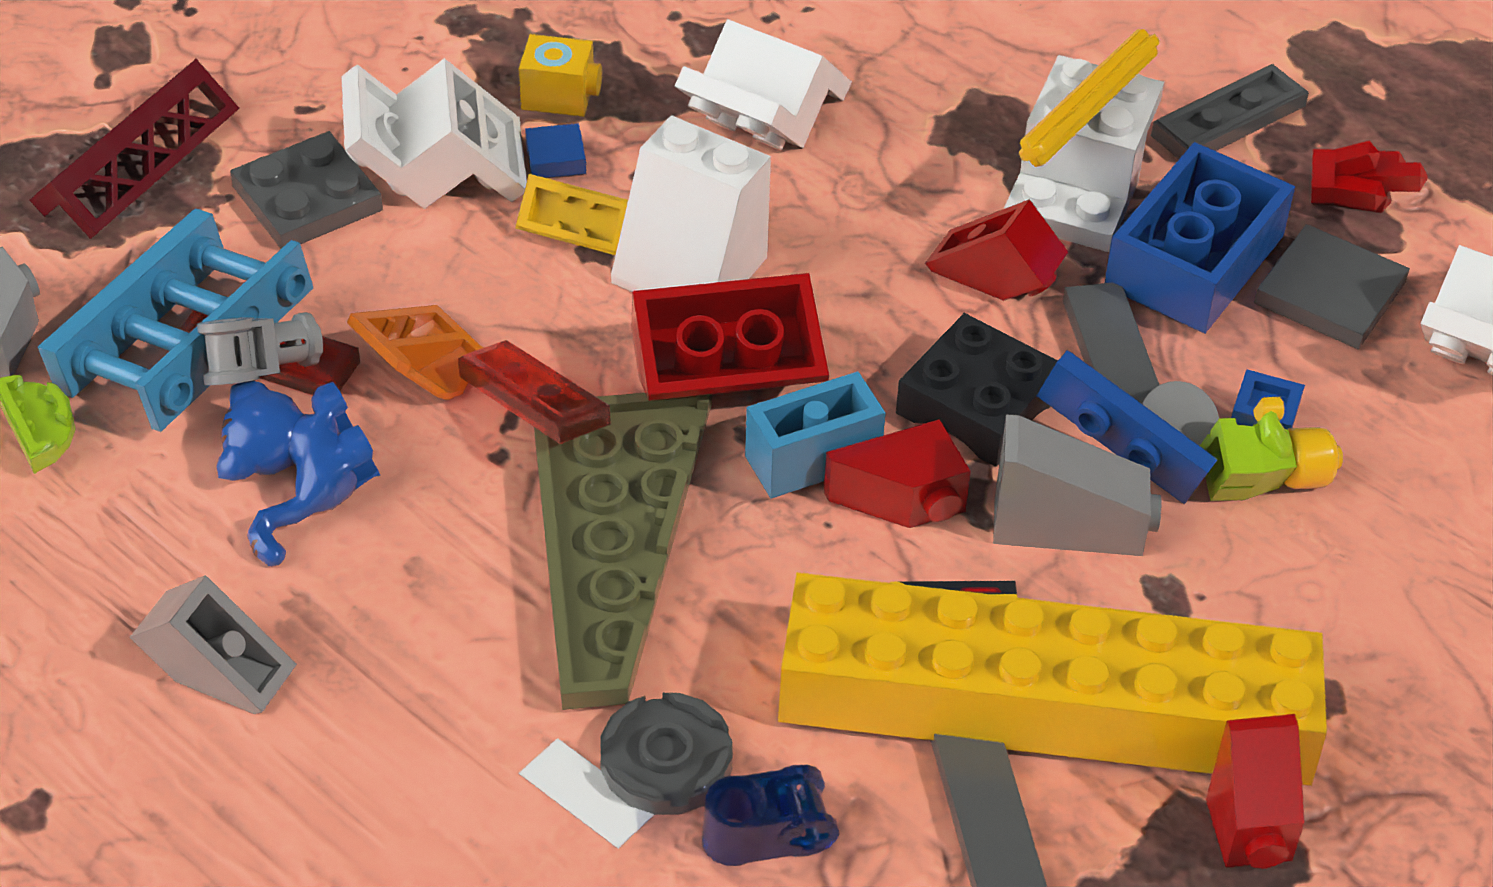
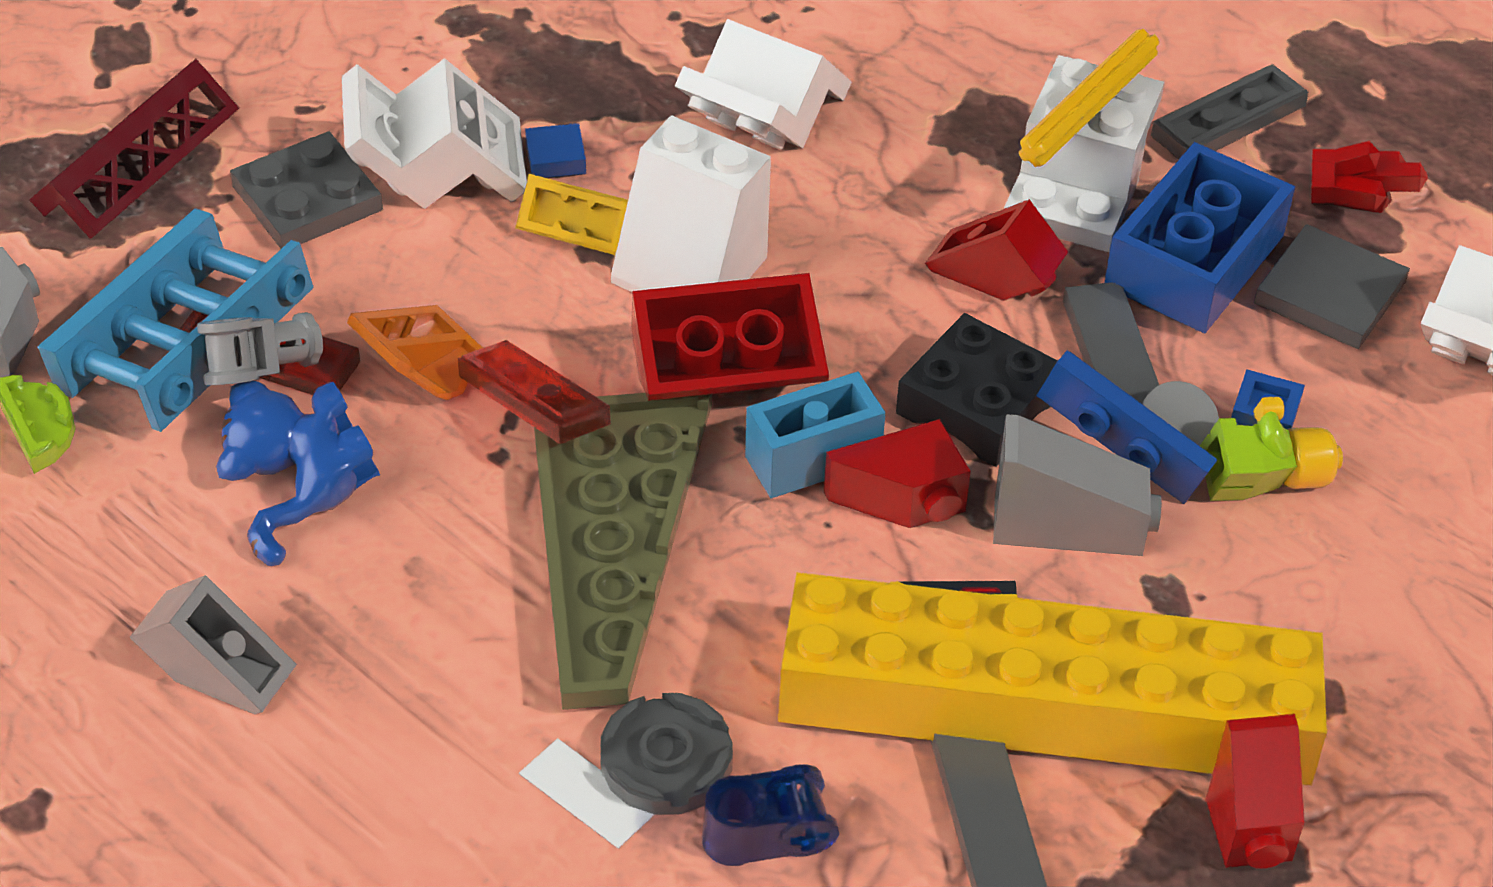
yellow brick [519,34,602,117] -> none

